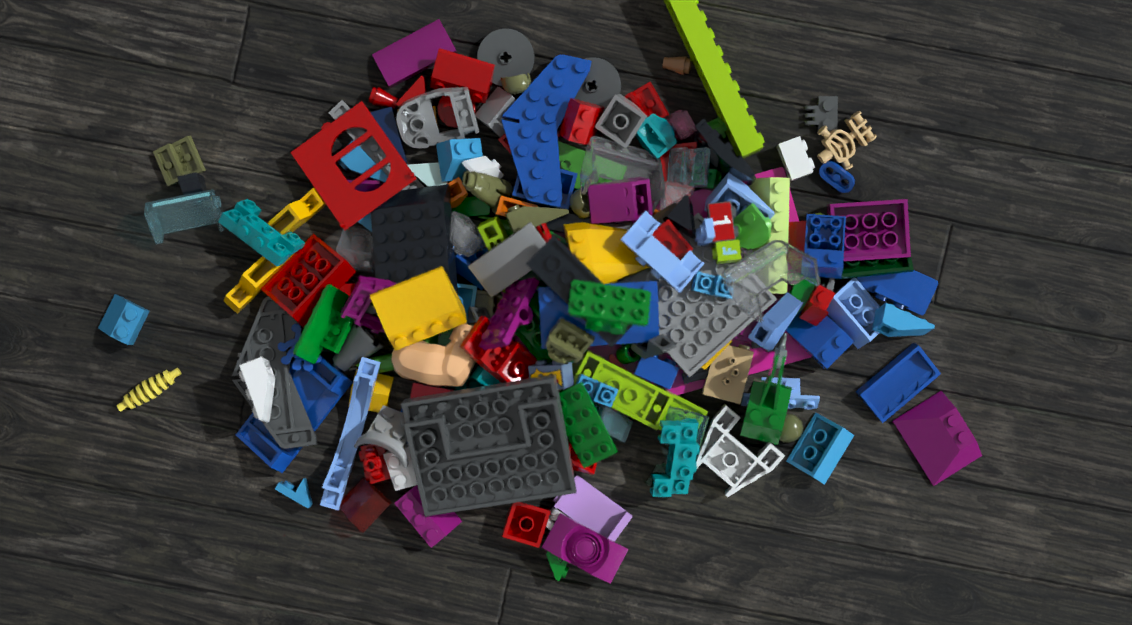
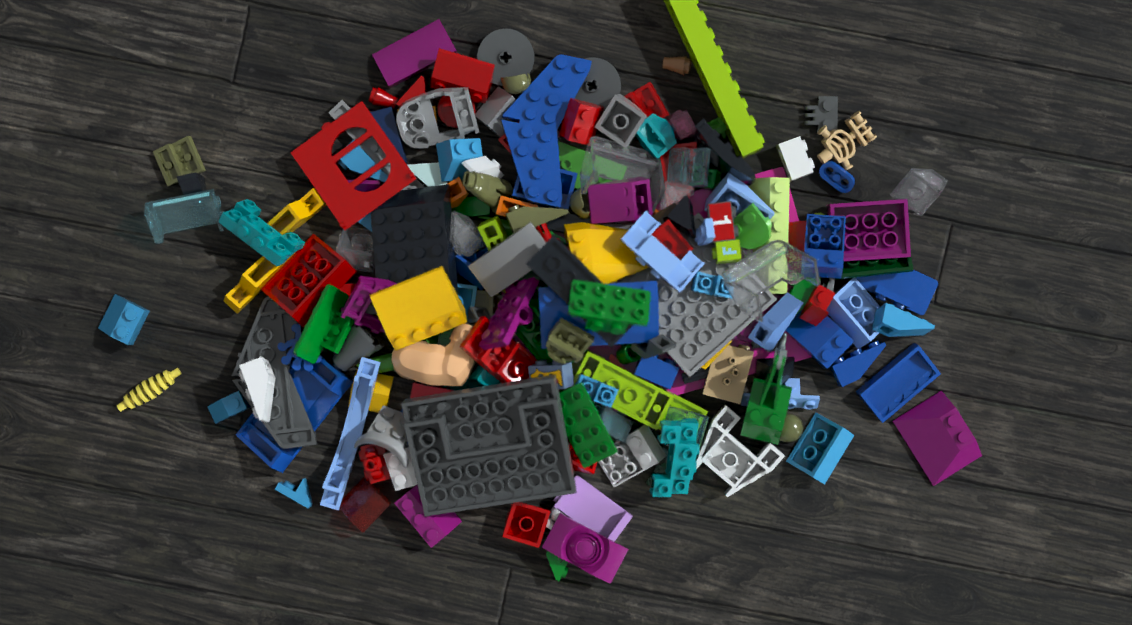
none -> dark azure slope [208,391,251,424]
none -> white slope [599,424,667,487]
none -> black slope [755,357,795,384]
none -> blue slope [830,340,886,387]
none -> clear slope [890,168,948,216]

